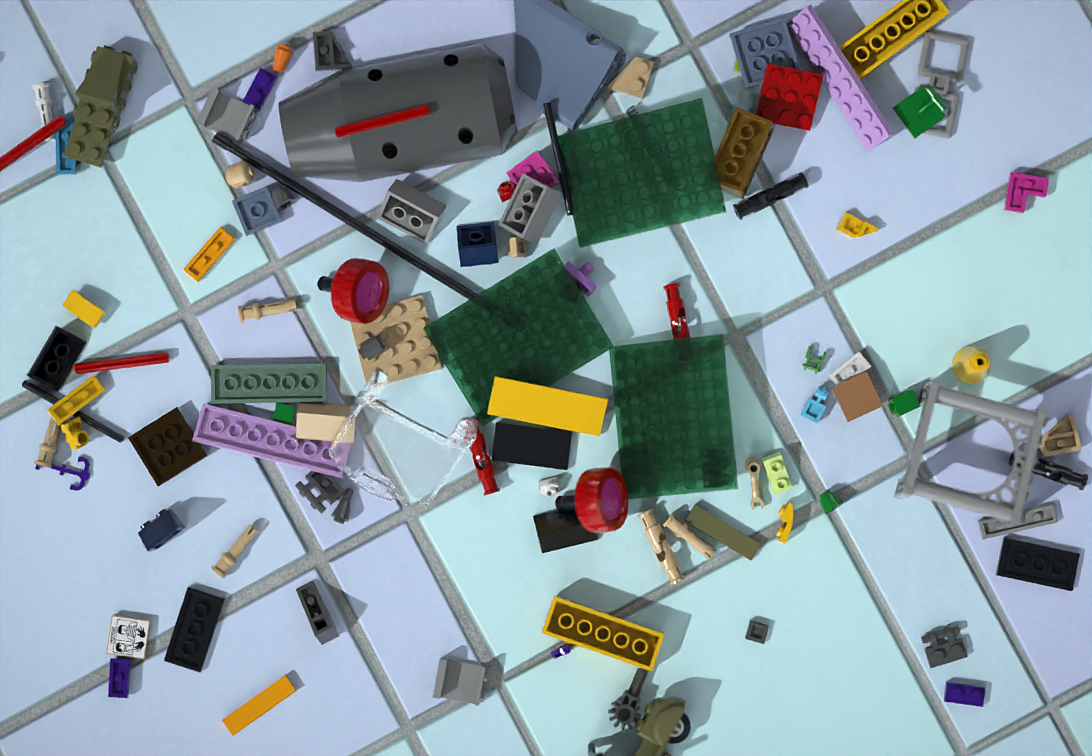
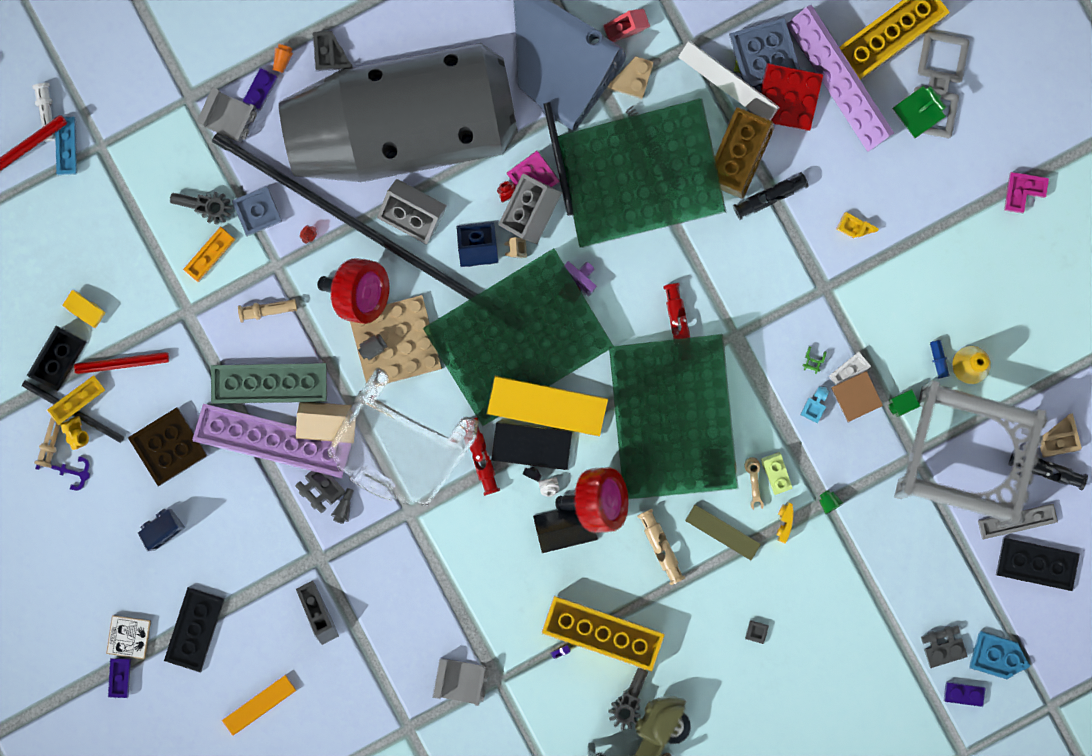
olive wedge [63,45,138,168] -> none
tan pin [211,524,259,578] -> none
tan head [225,161,255,189] -> none
dark grey hat [272,186,296,211] -> none
green tile [273,403,296,425] -> none
red axle [335,105,430,138] -> none
tan pin [662,512,716,559] -> none
none -> dark grey gear [170,192,233,225]
none -> clear red plate [299,225,317,244]
none -> black tile [523,467,542,482]
none -> coral slope [603,9,650,42]
none -> white tile [678,41,779,121]
none -> blue axle [930,340,950,379]
none -> dark azure tile [969,631,1031,679]

